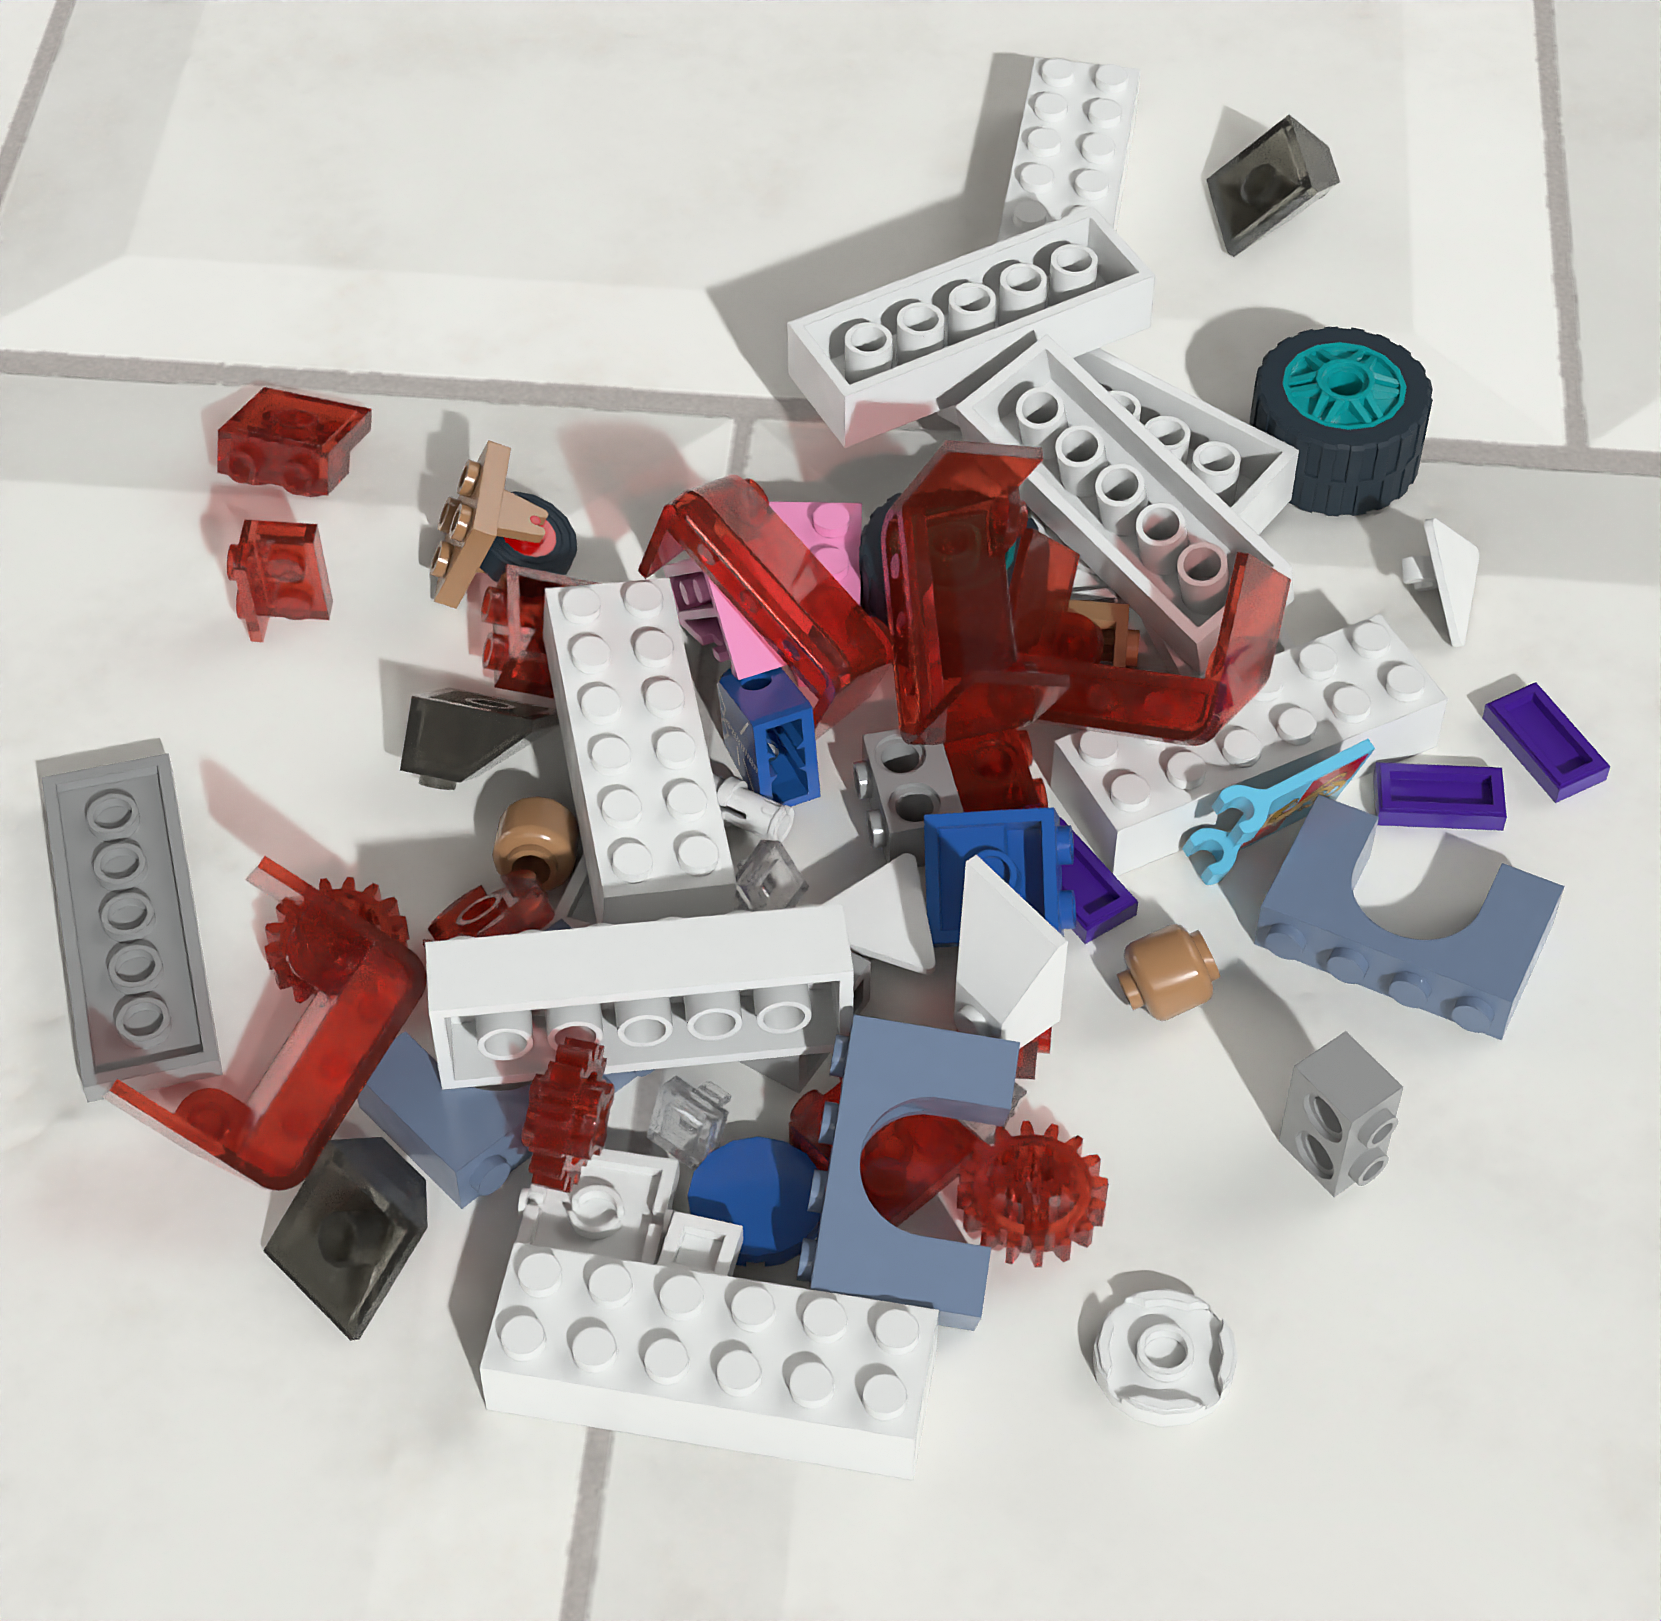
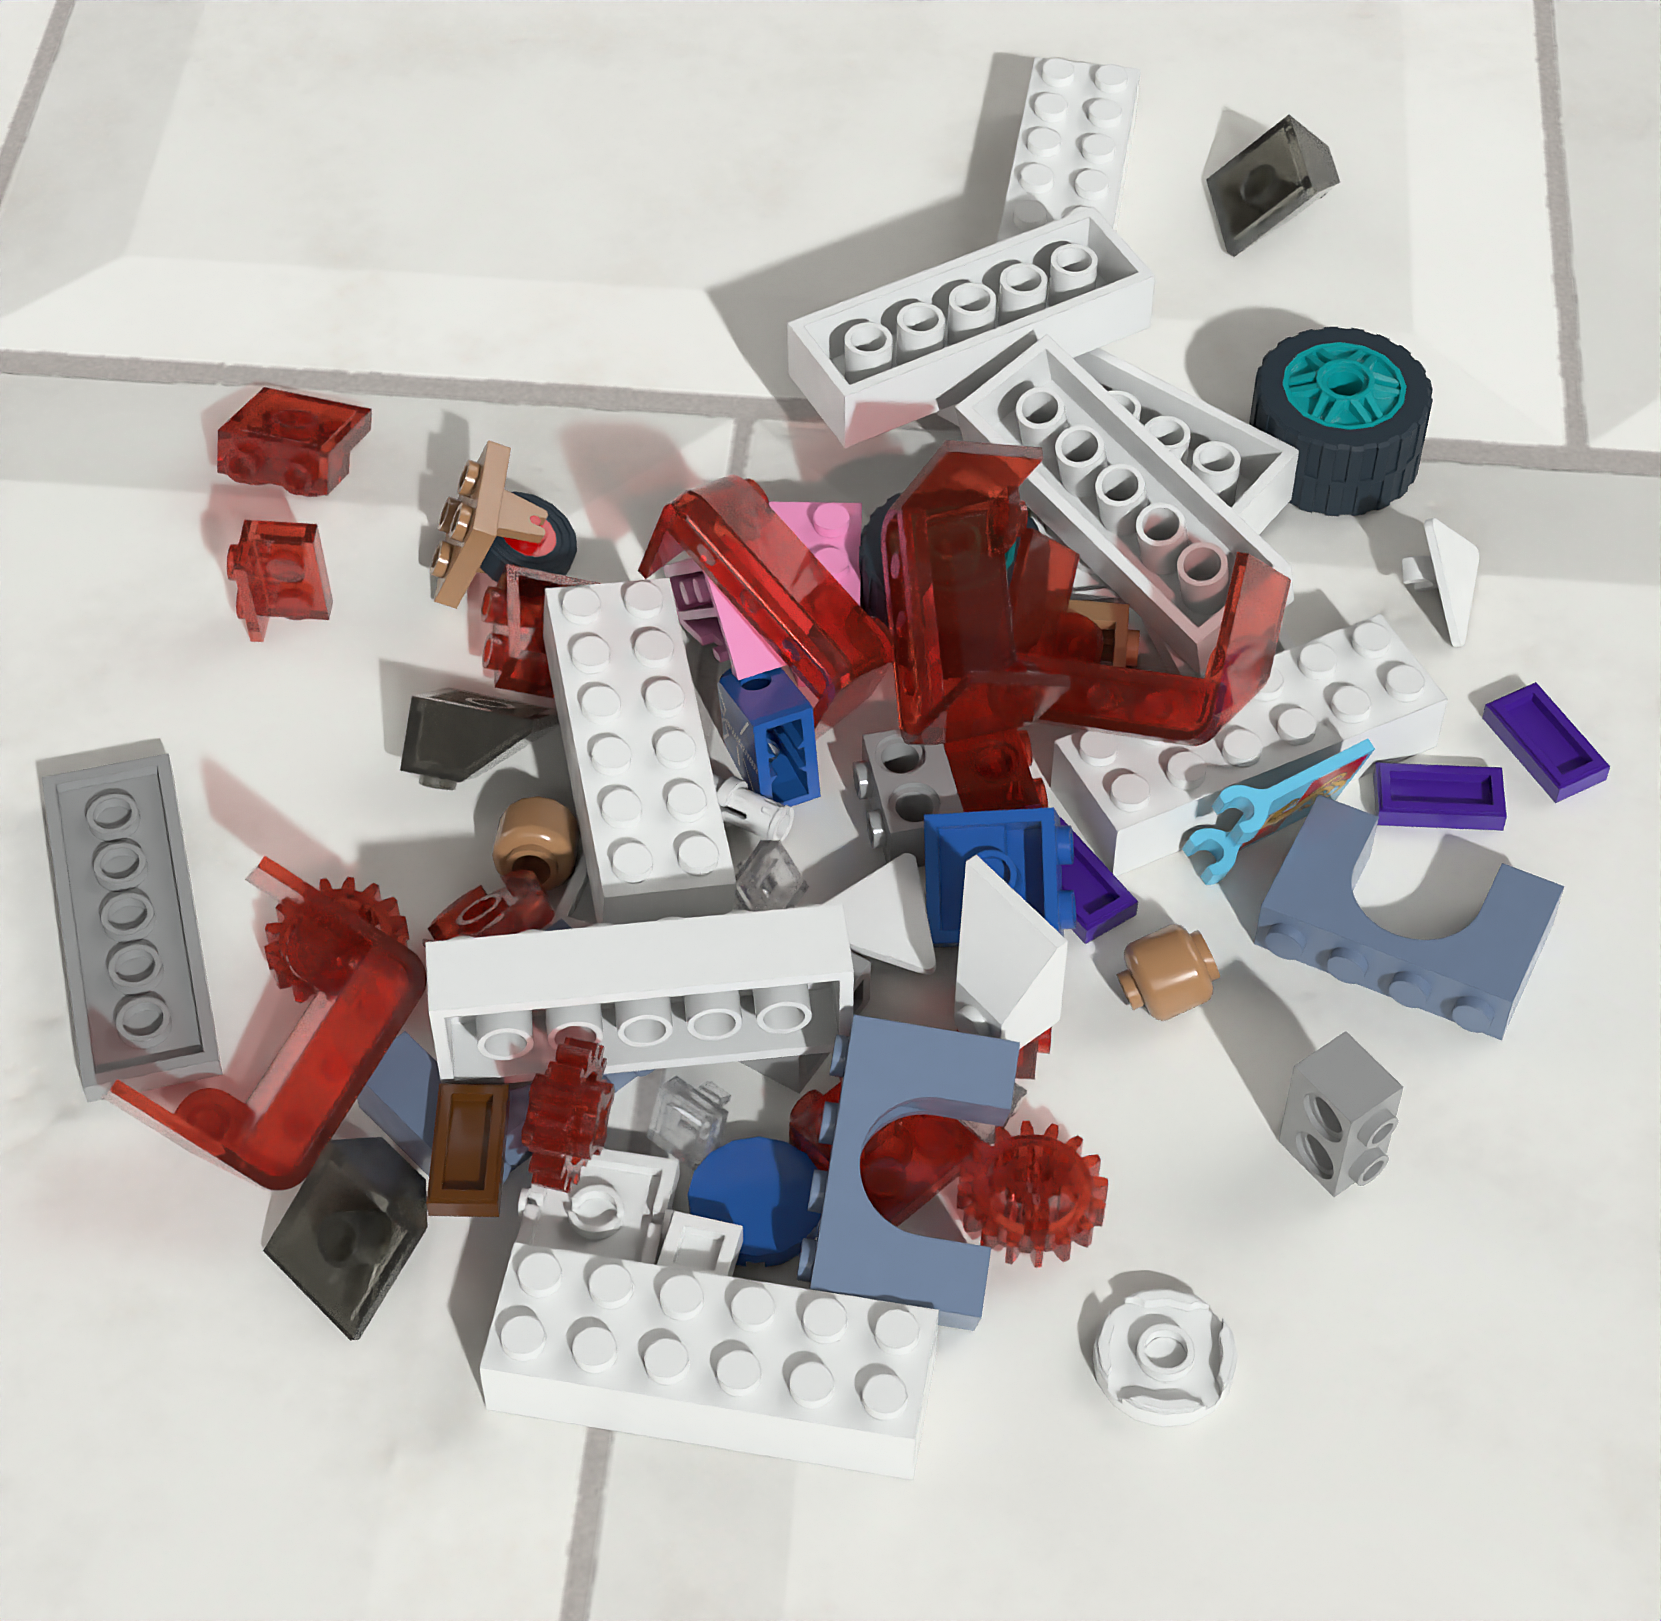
none -> reddish brown tile [426,1083,511,1217]

